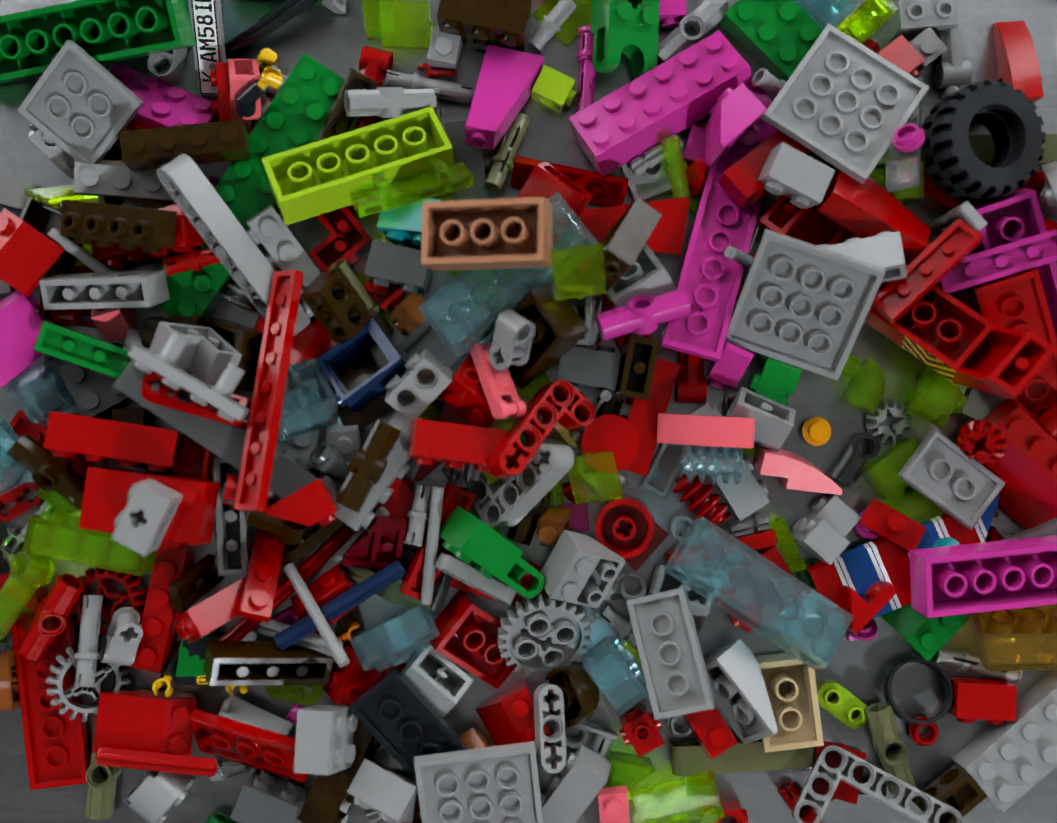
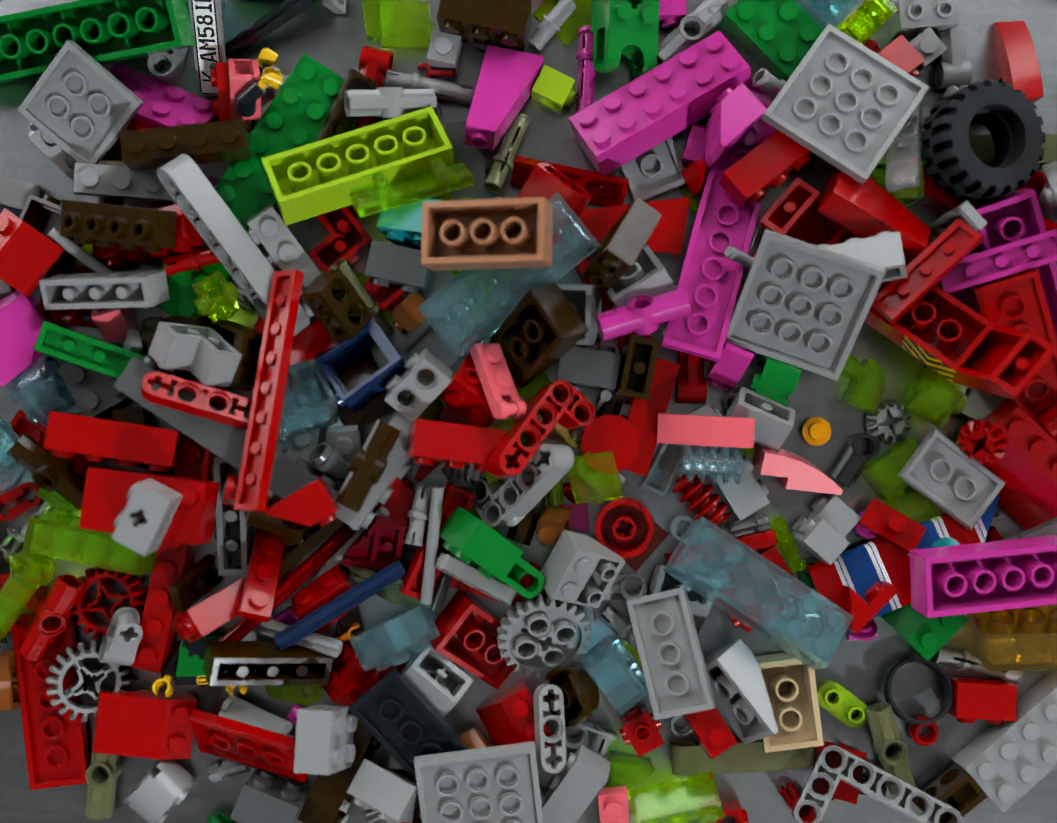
clear neon green piece [25,185,98,204] -> none
light grey pin [74,595,103,687] -> none
red axle [96,747,218,777] -> none
light grey plate [128,330,250,423] -> none
light grey bar [283,563,350,668] -> none
light grey piece [489,309,536,371] -> none
clear neon green piece [551,243,606,300] -> none
light grey axle [629,134,683,176] -> none
clear neon green pin [661,136,691,198] -> none
light grey brick [757,143,835,209] -> none
dark pink plate [893,123,925,152] -> none
none -> clear neon green brick [193,271,240,324]

